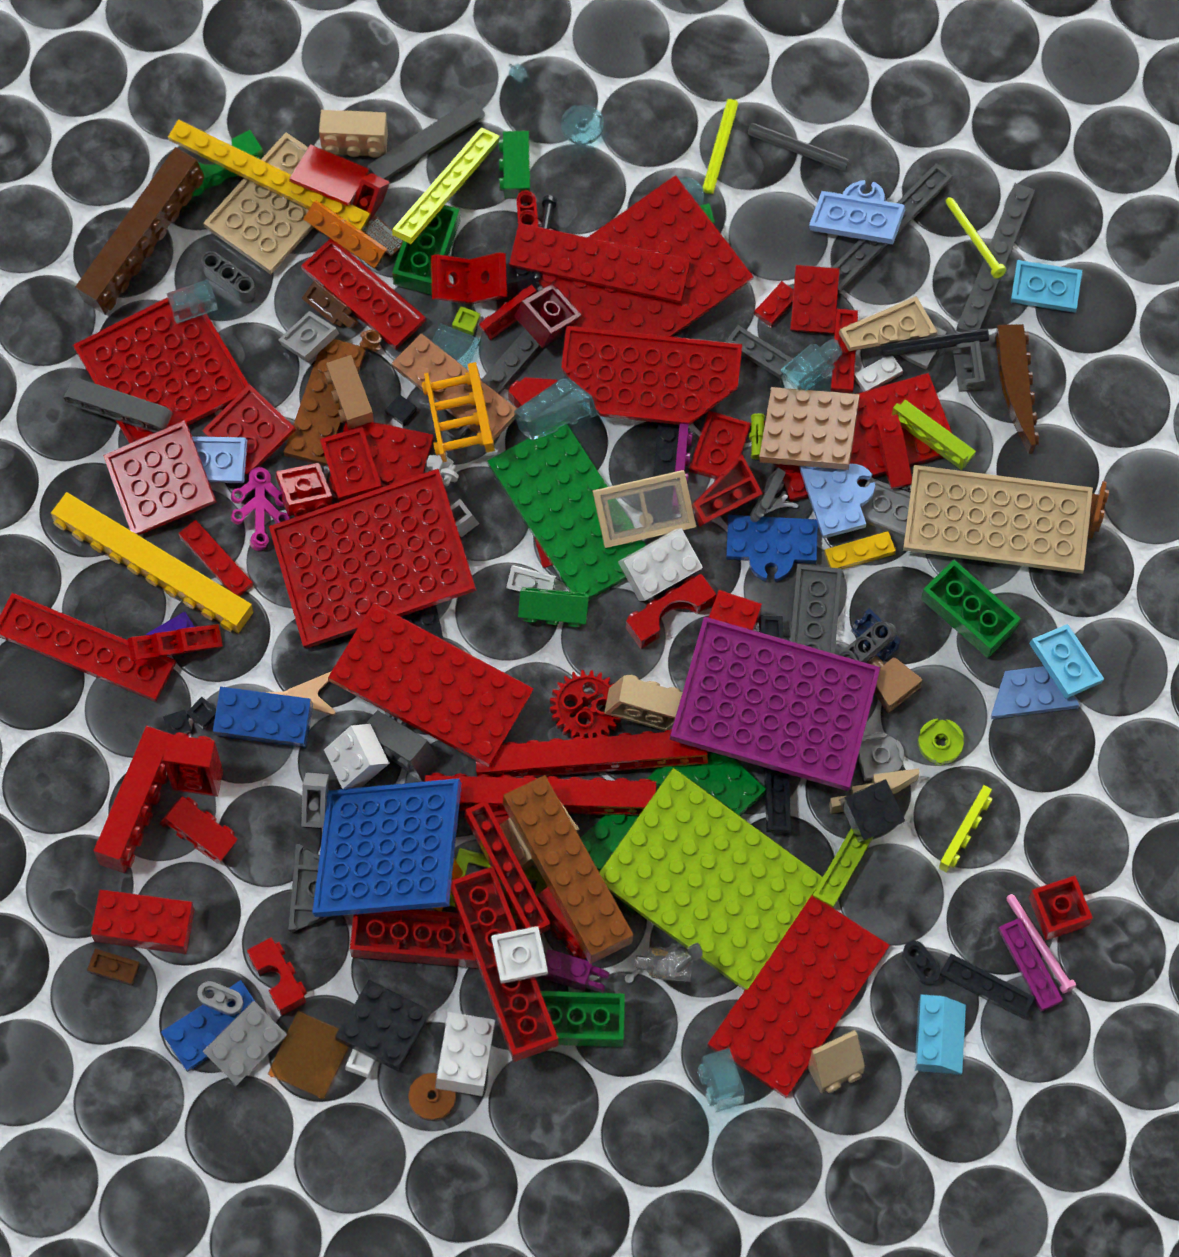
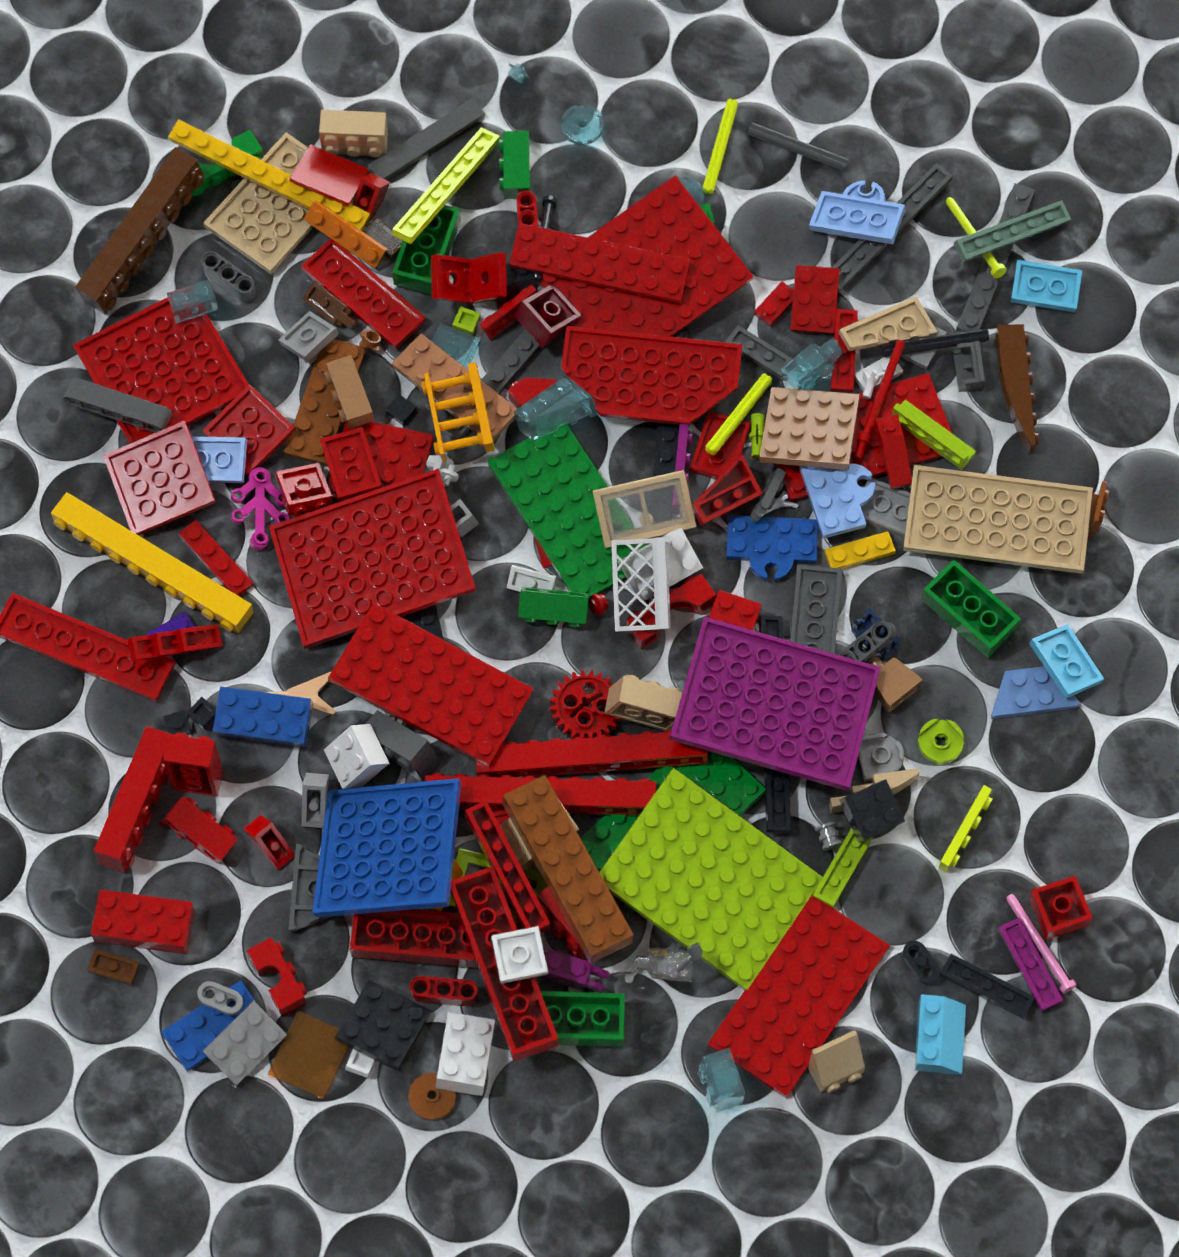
none -> red slope [243,815,295,870]
none -> red beam [410,976,478,1007]
none -> red plate [589,593,608,616]
none -> white fence [611,537,671,632]
none -> neon yellow axle [705,373,772,455]
none -> light grey bush [815,822,842,851]
none -> red bar [853,340,905,460]
none -> white bar [862,370,885,399]
none -> sand green plate [953,200,1071,262]

